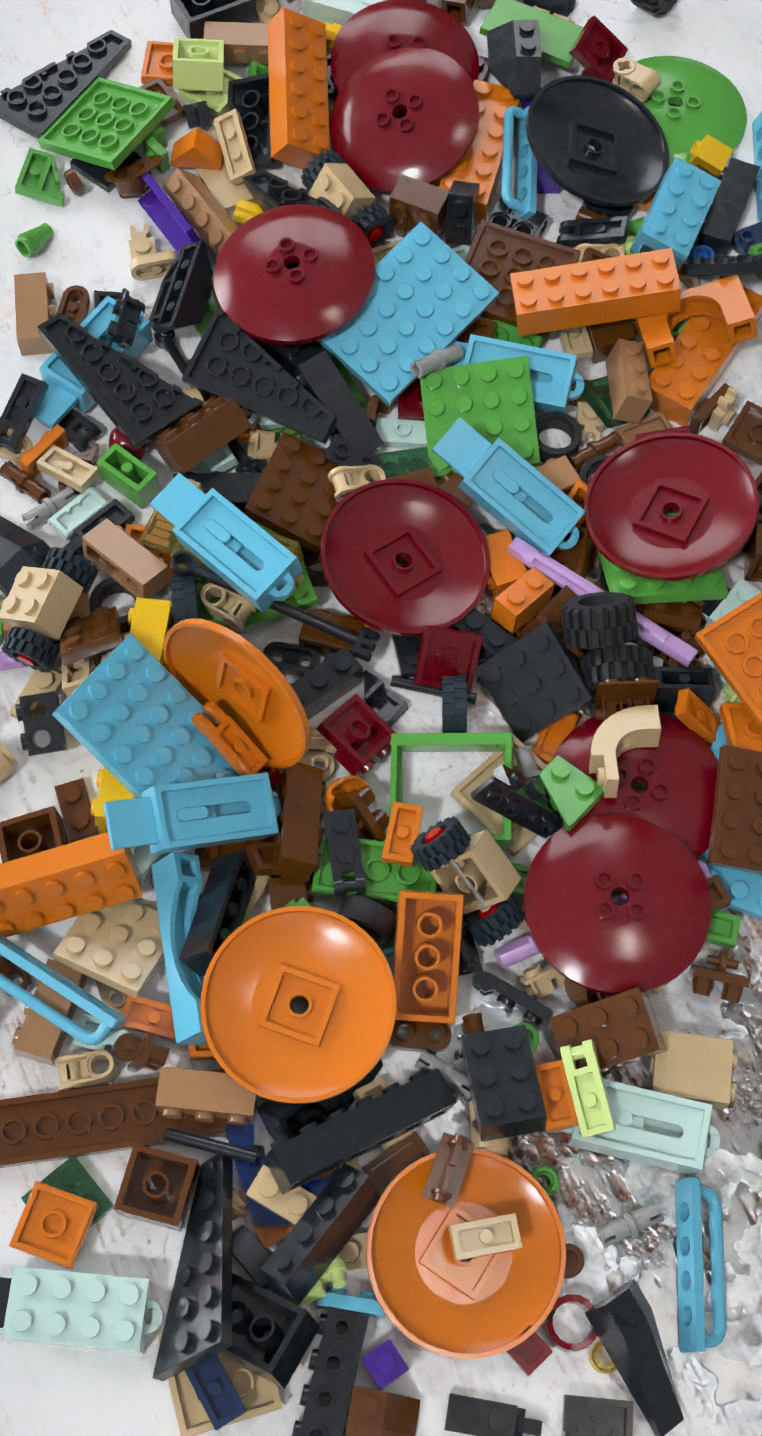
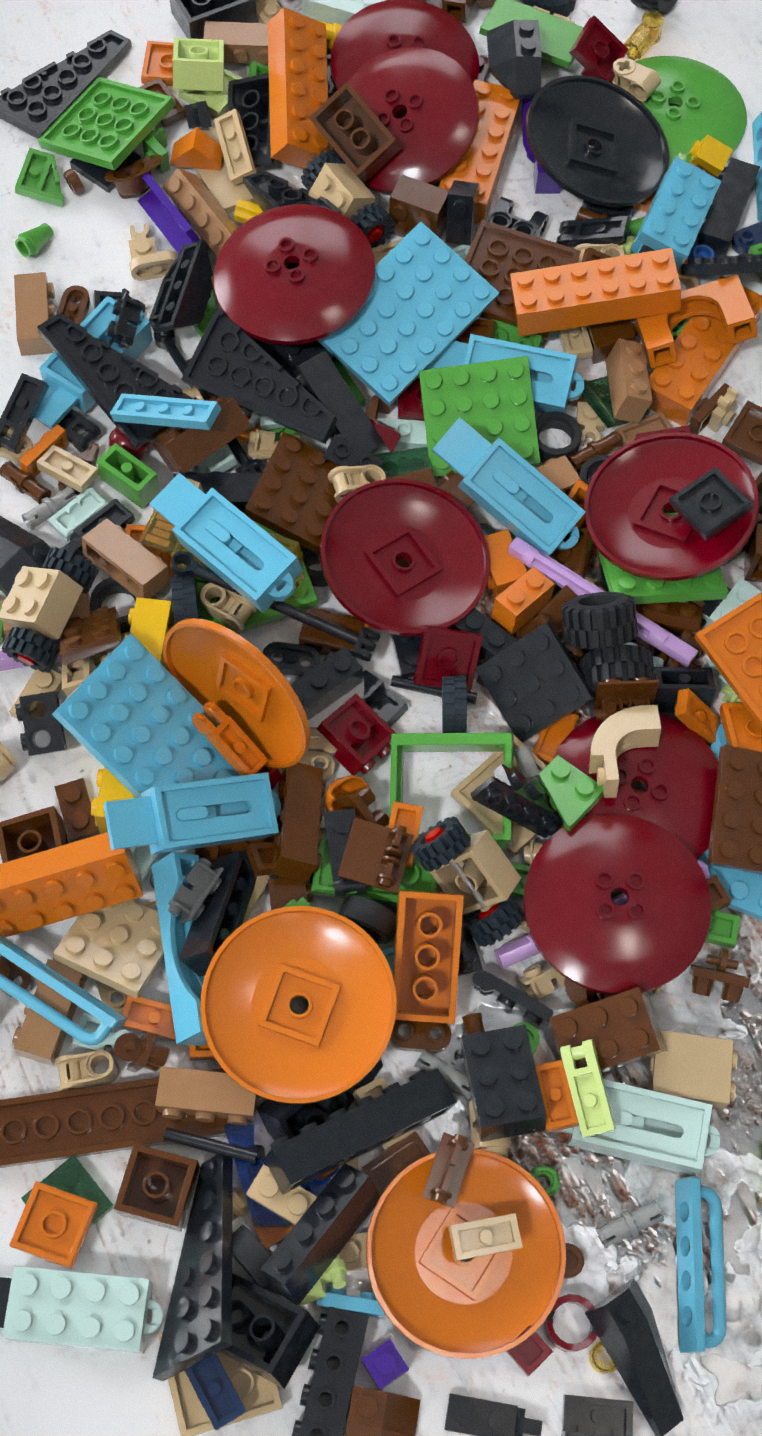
light grey pin [410,343,463,379] -> none
medium azure piece [501,105,537,220] -> none
none -> medium azure plate [110,394,221,430]
none -> dark grey hinge [168,858,224,923]
none -> reddish brown brick [309,82,402,183]
none -> reddish brown hinge [337,818,414,894]
none -> dark red slope [372,419,401,453]
none -> tan plate [524,840,544,865]
none -> clear yellow piece [624,11,664,61]
none -> black plate [669,467,753,541]

